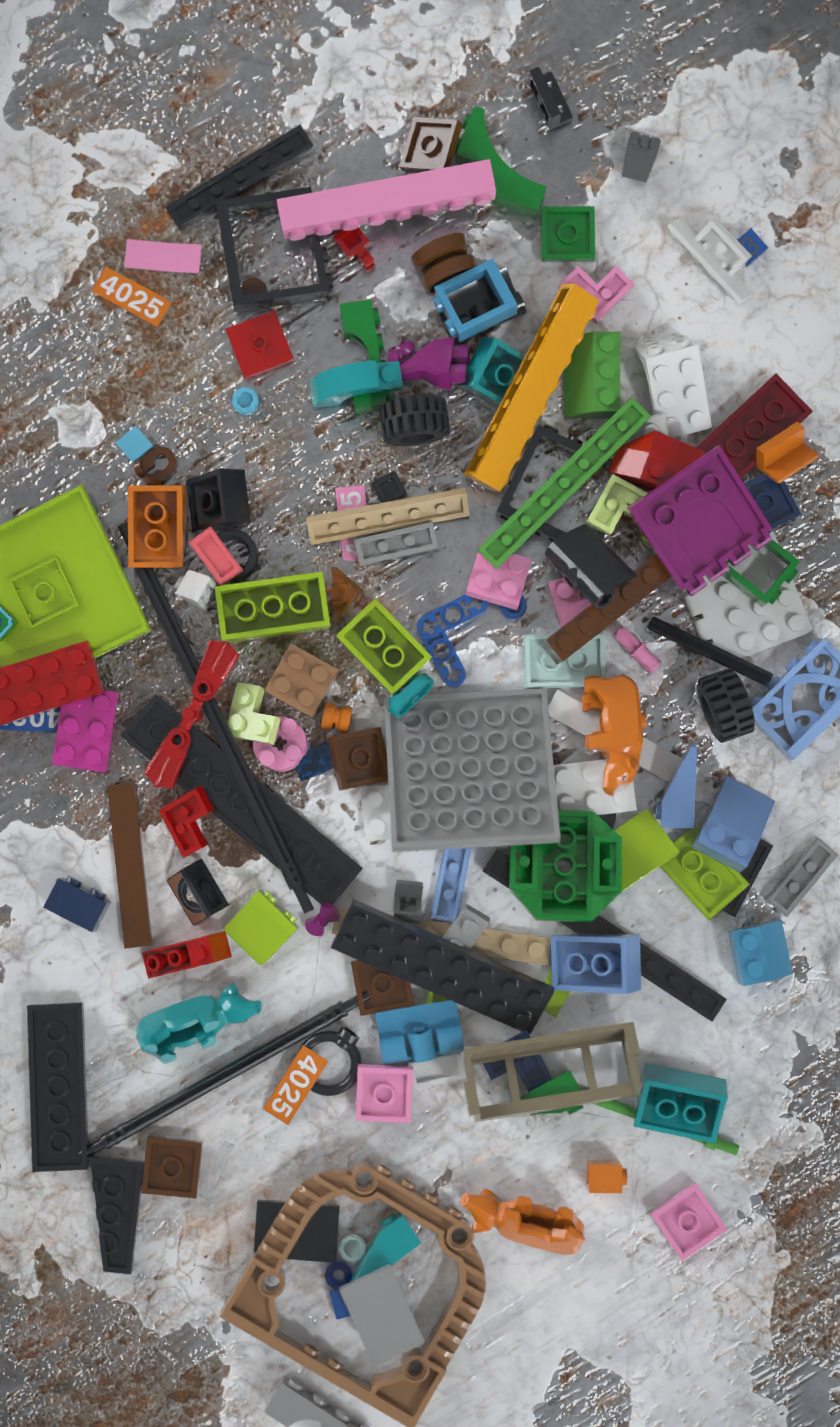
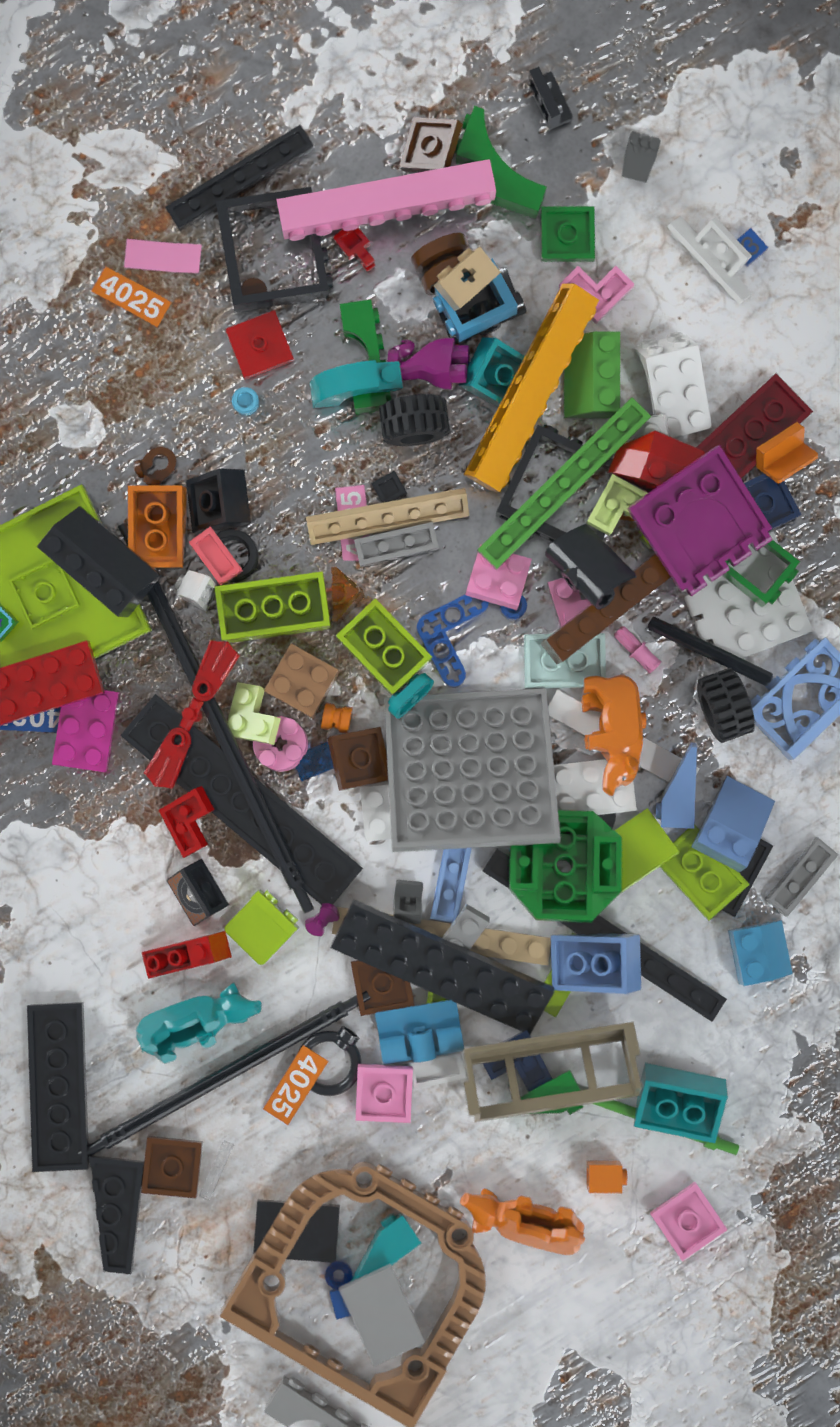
dark blue brick [43,875,111,932] -> none
reddish brown tile [107,783,153,949] -> none
medium azure tile [115,425,154,464] -> none
light aqua tile [339,1233,366,1263] -> none
none -> black slope [37,506,162,618]
none -> tan brick [433,247,501,311]

